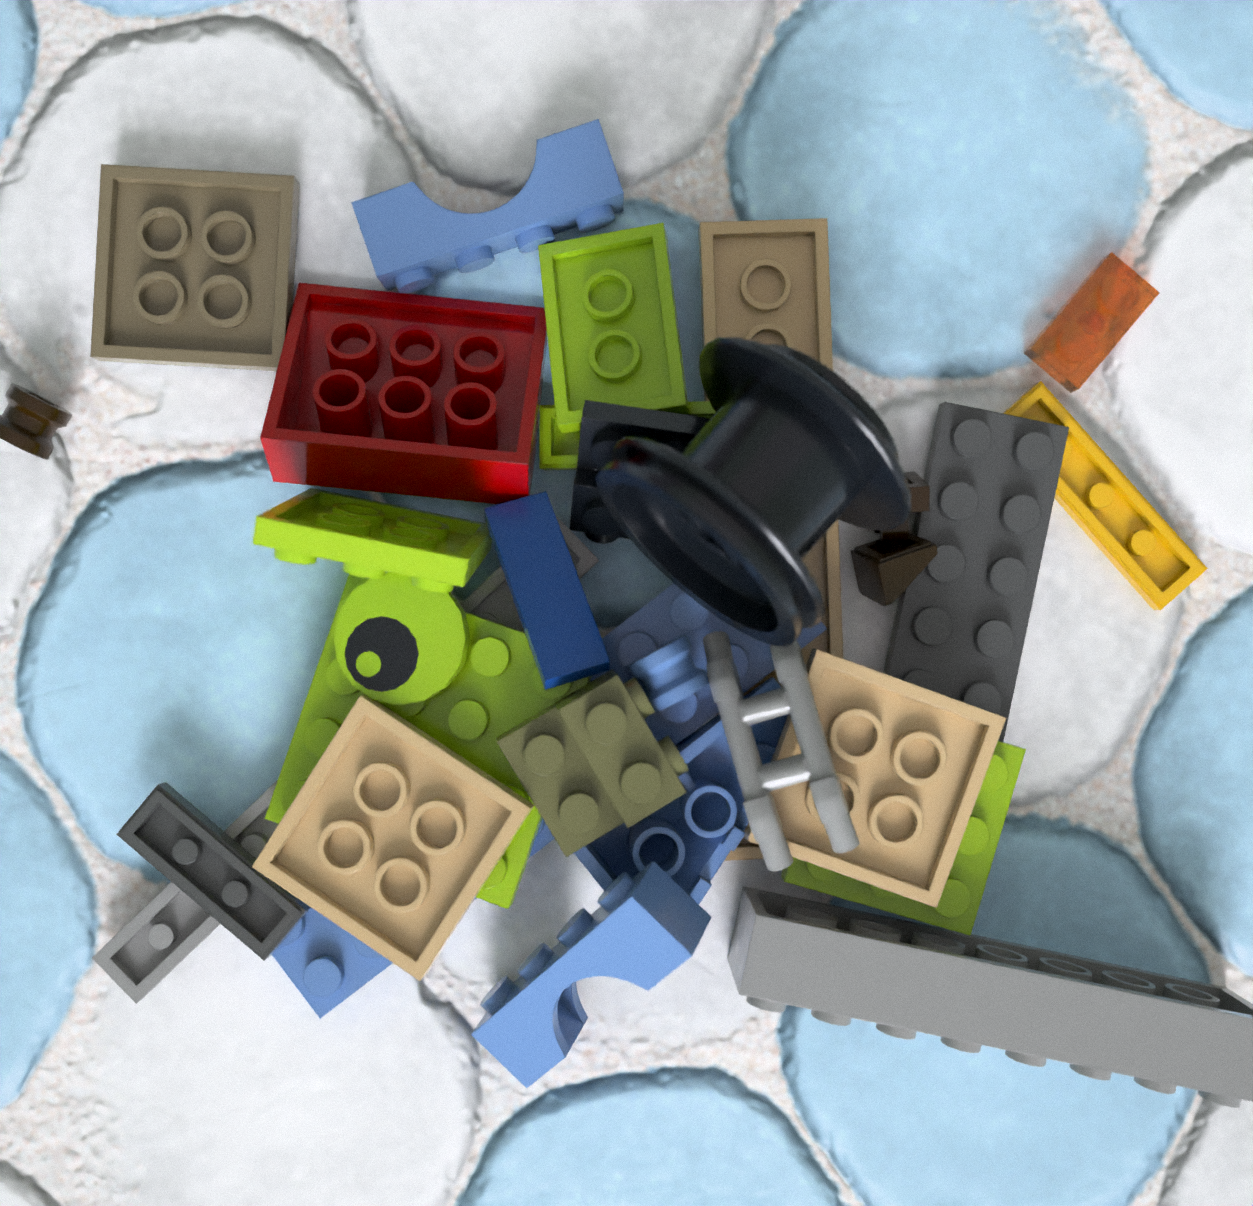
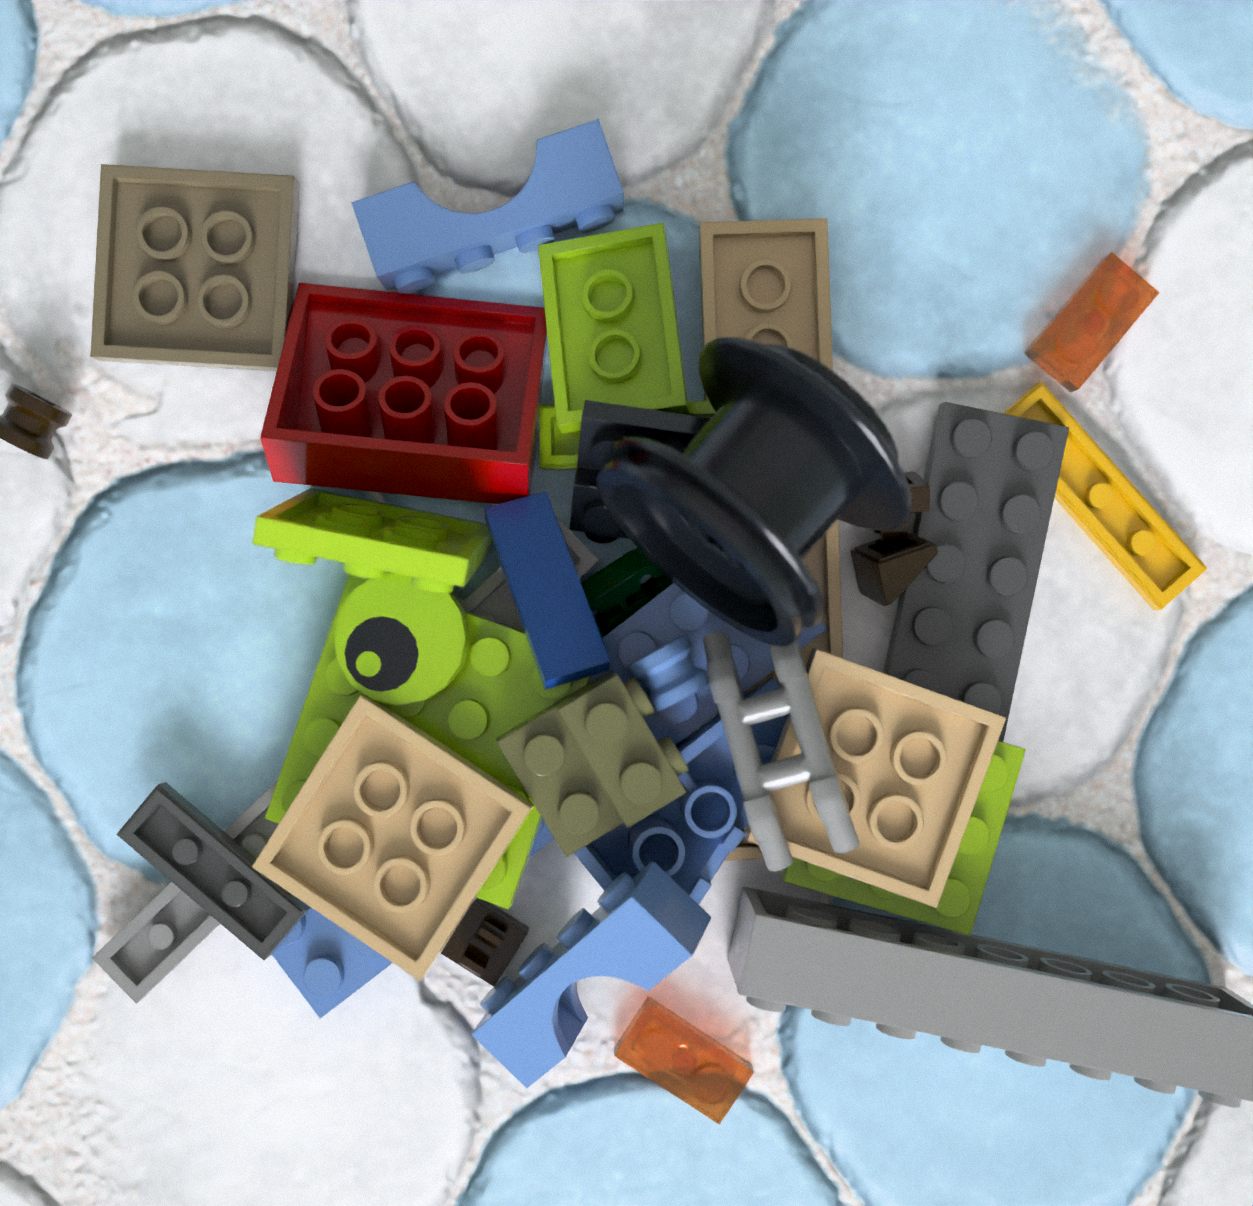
none -> dark brown tile [440,898,529,987]
none -> dark green beam [581,548,673,638]
none -> clear orange plate [614,996,754,1125]

